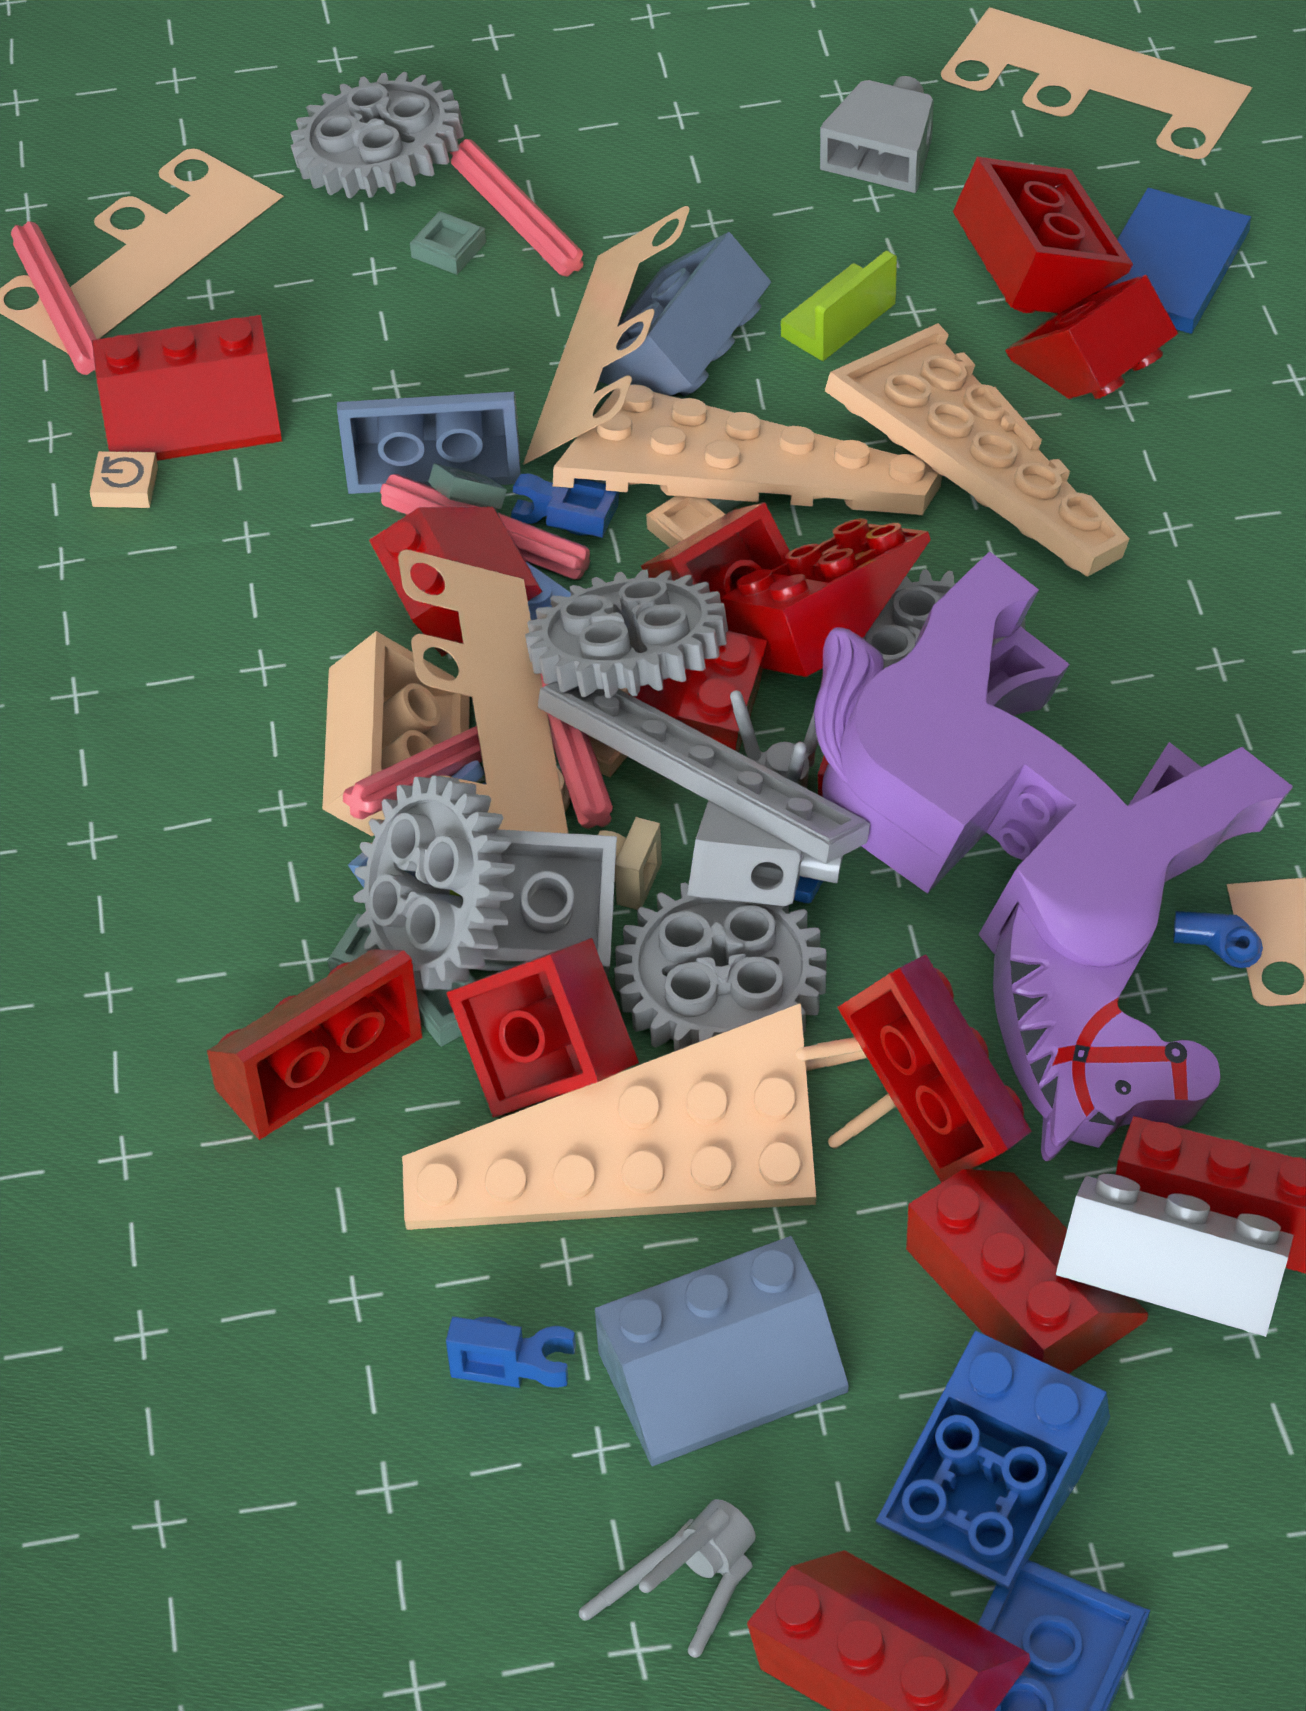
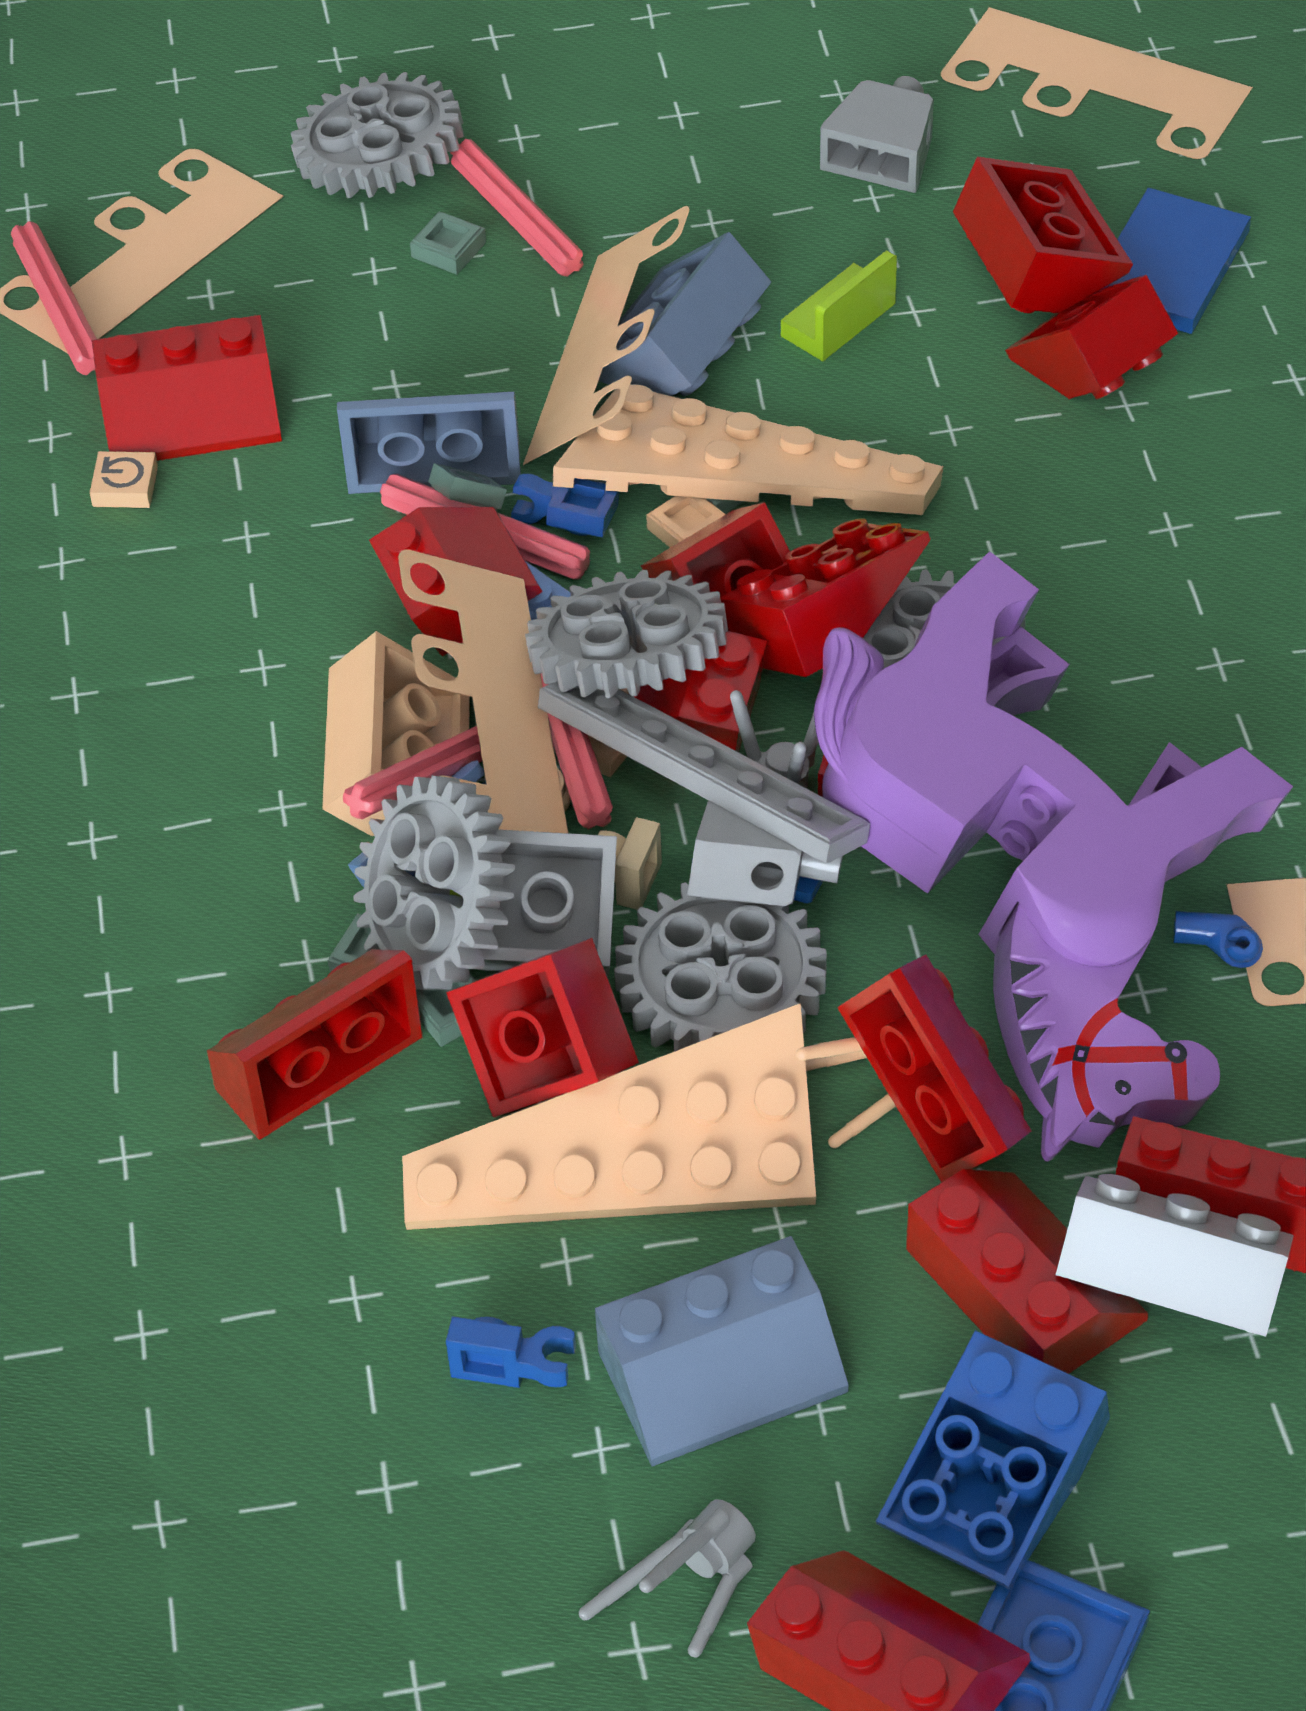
light nougat wing [825,323,1130,577] -> none

